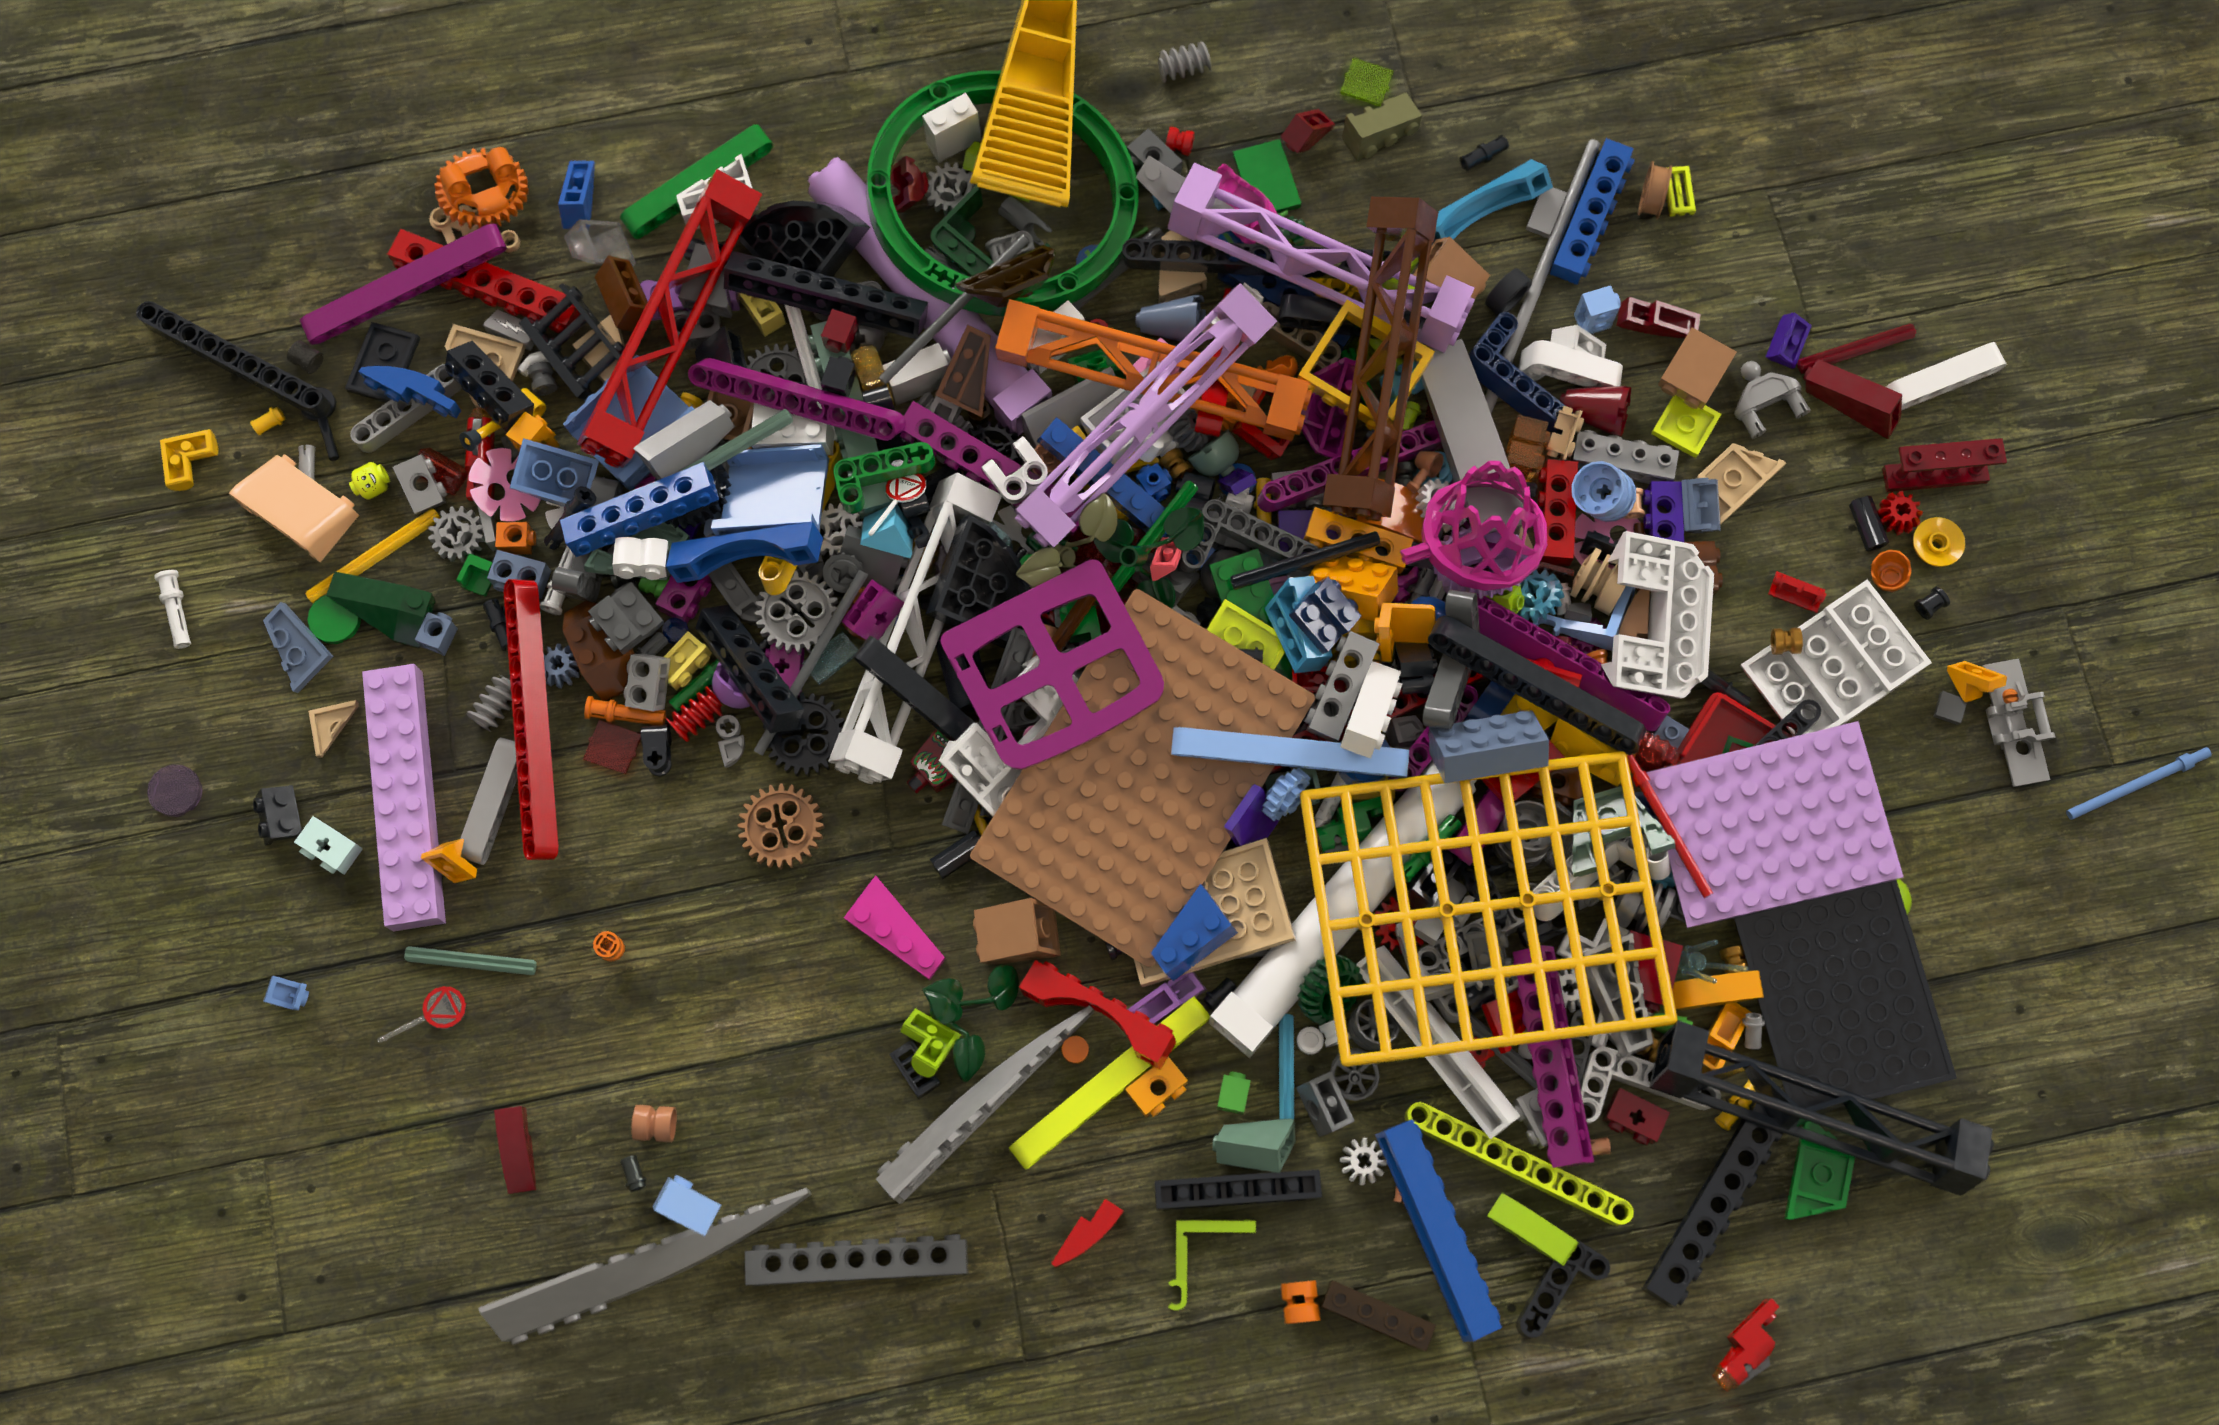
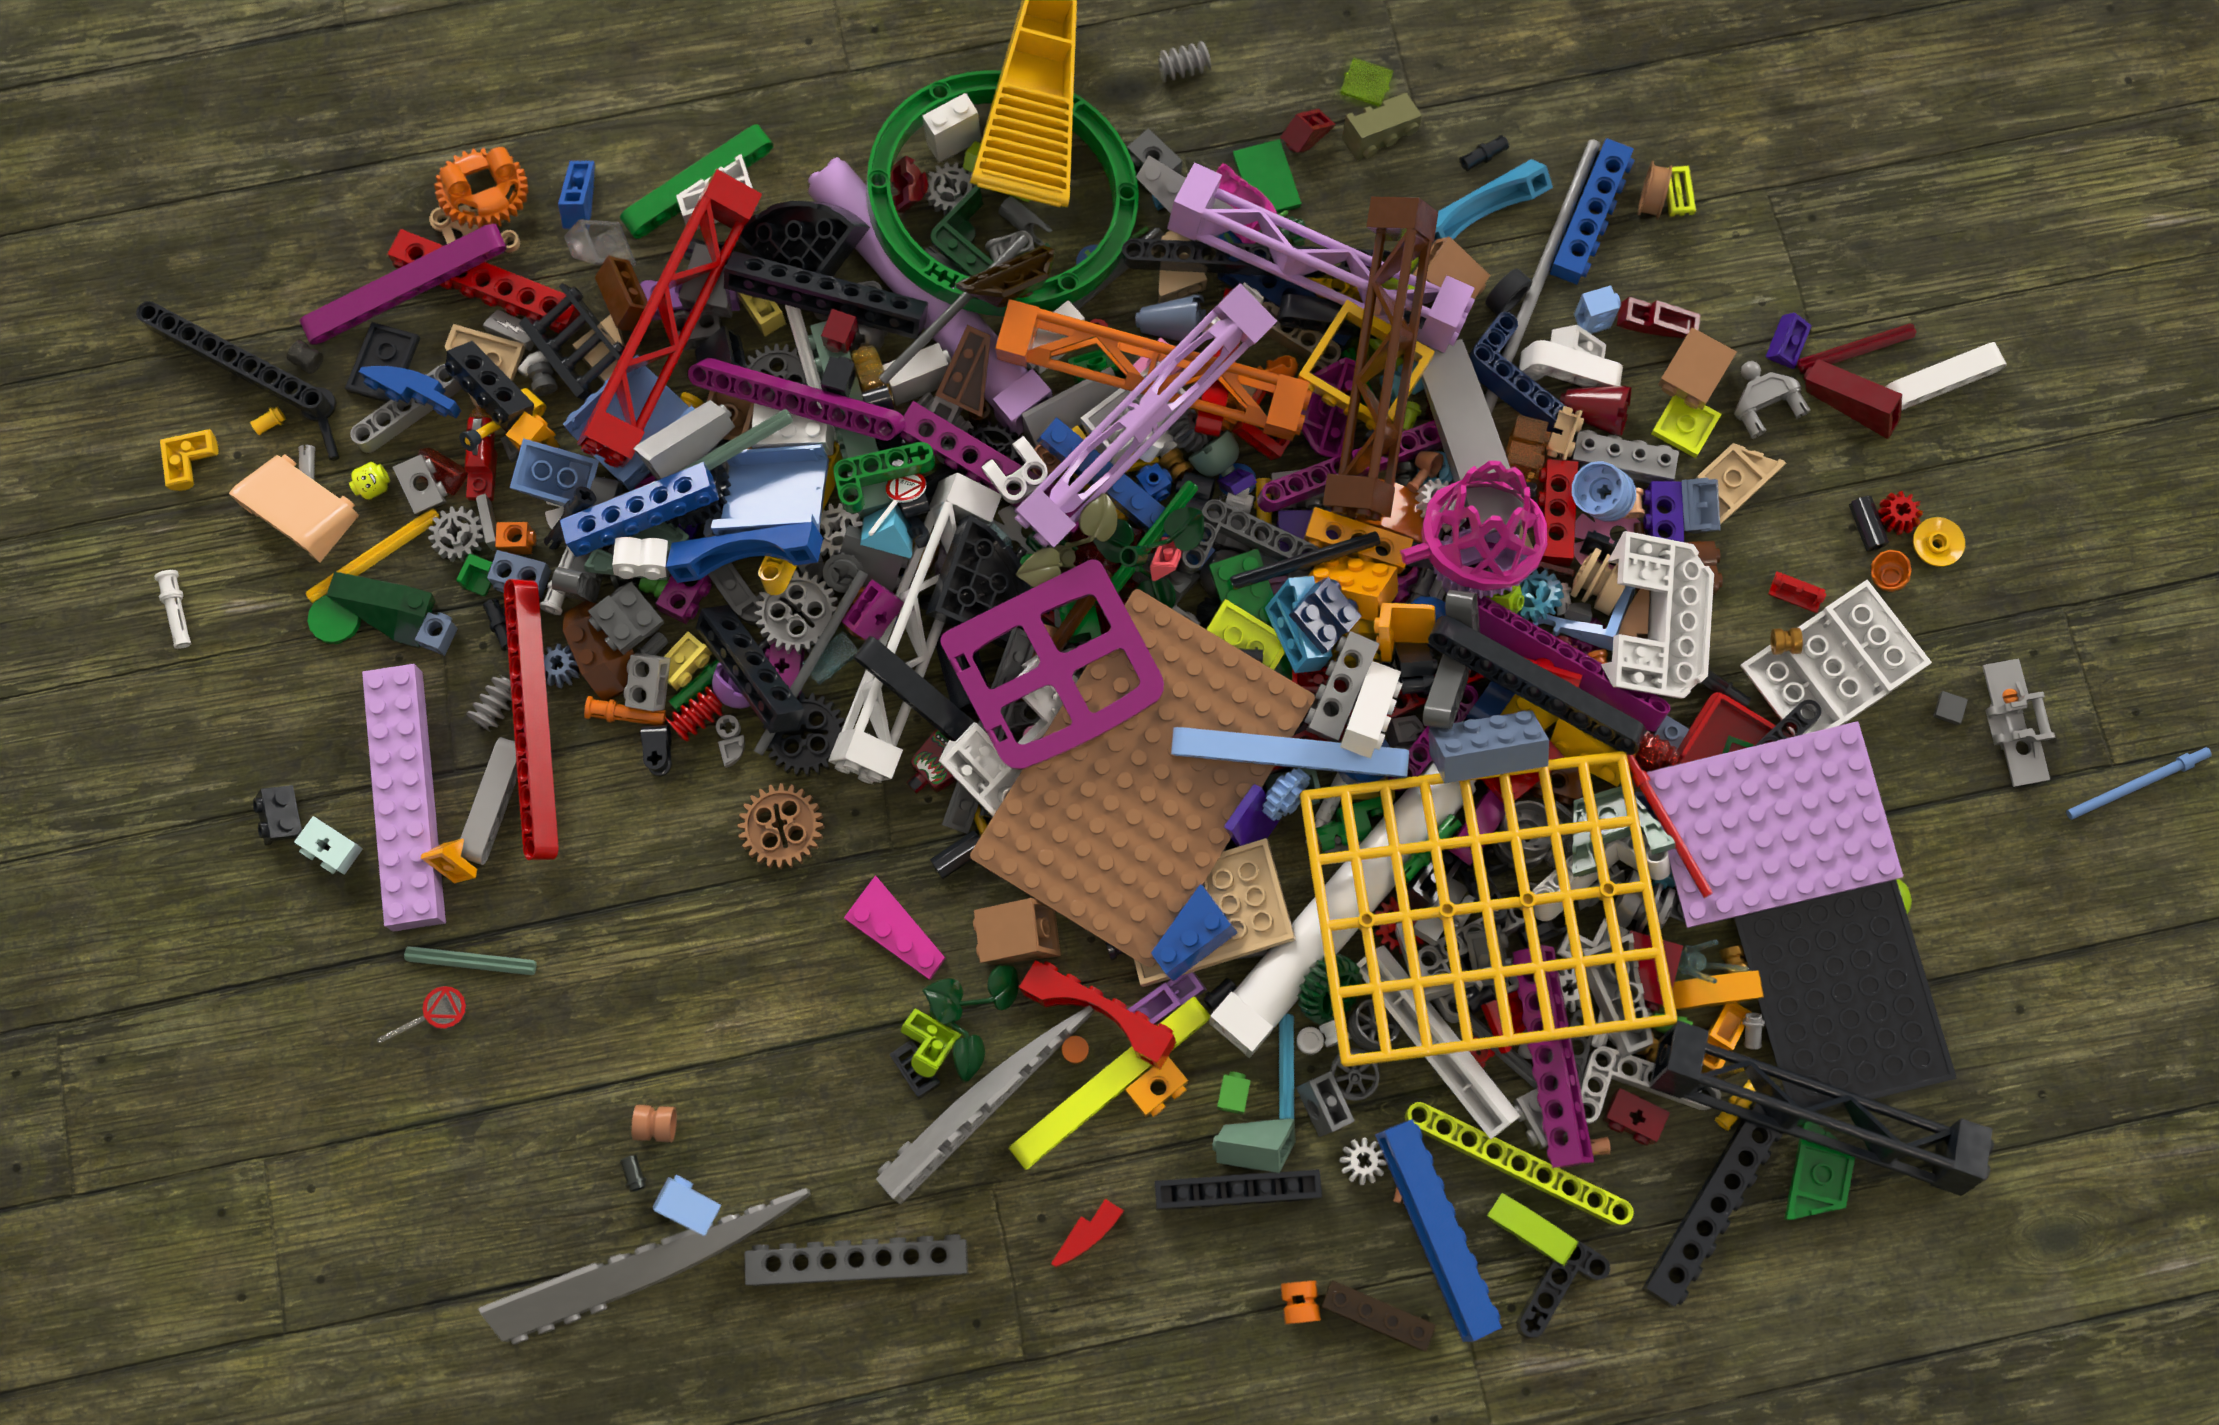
clear purple tile [147,764,203,817] -> none
sand blue wing [263,602,334,693] -> none
medium blue bracket [263,976,309,1011] -> none
tan tile [309,700,359,758] -> none
bright pink piece [469,448,541,522] -> none
dark red slope [494,1106,536,1194] -> none
clear red piece [583,720,641,775] -> none
orange wheel [593,931,625,962] -> none
clear blue tile [662,617,690,644] -> none
red wheel [1166,126,1195,156] -> none
lime hinge [1168,1219,1256,1310] -> none
light grey tile [1526,188,1567,238] -> none
red plate [1712,1298,1779,1392] -> none
dark red fence [1882,438,2007,492] -> none
black bush [1914,586,1950,620] -> none
light orange slope [1947,661,2007,702] -> none

